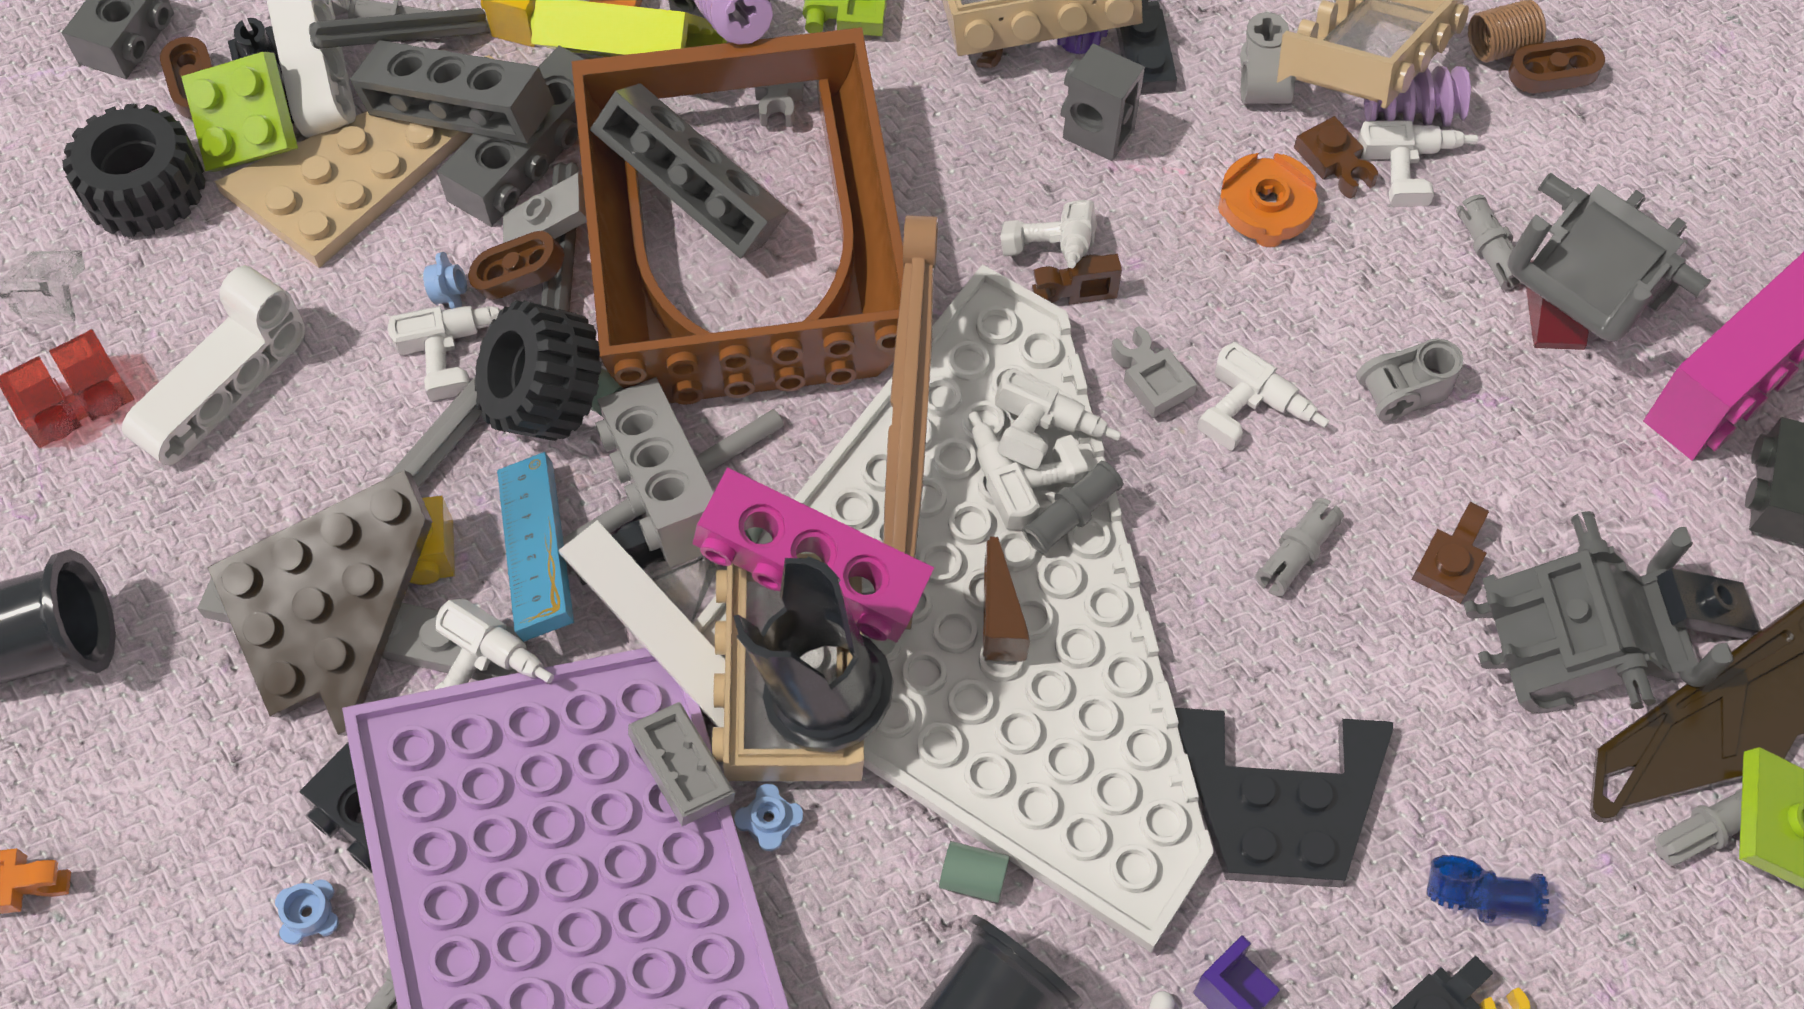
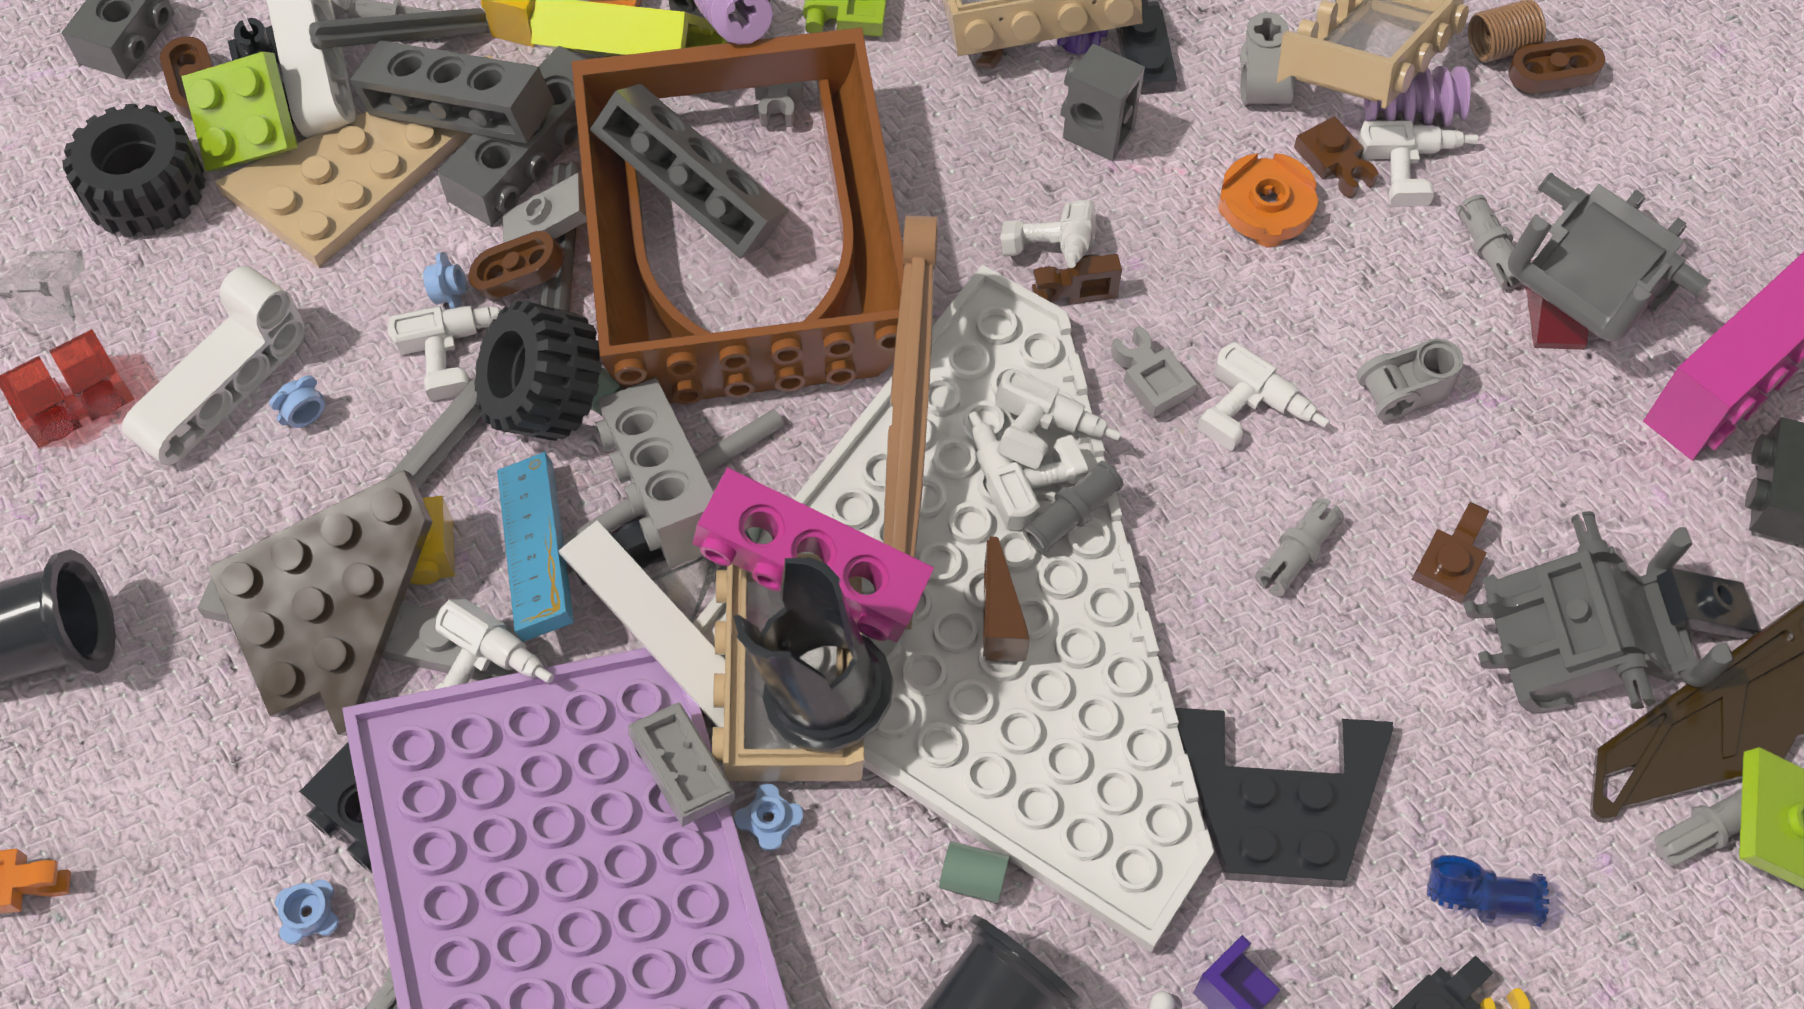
none -> light blue plate [269,375,325,428]

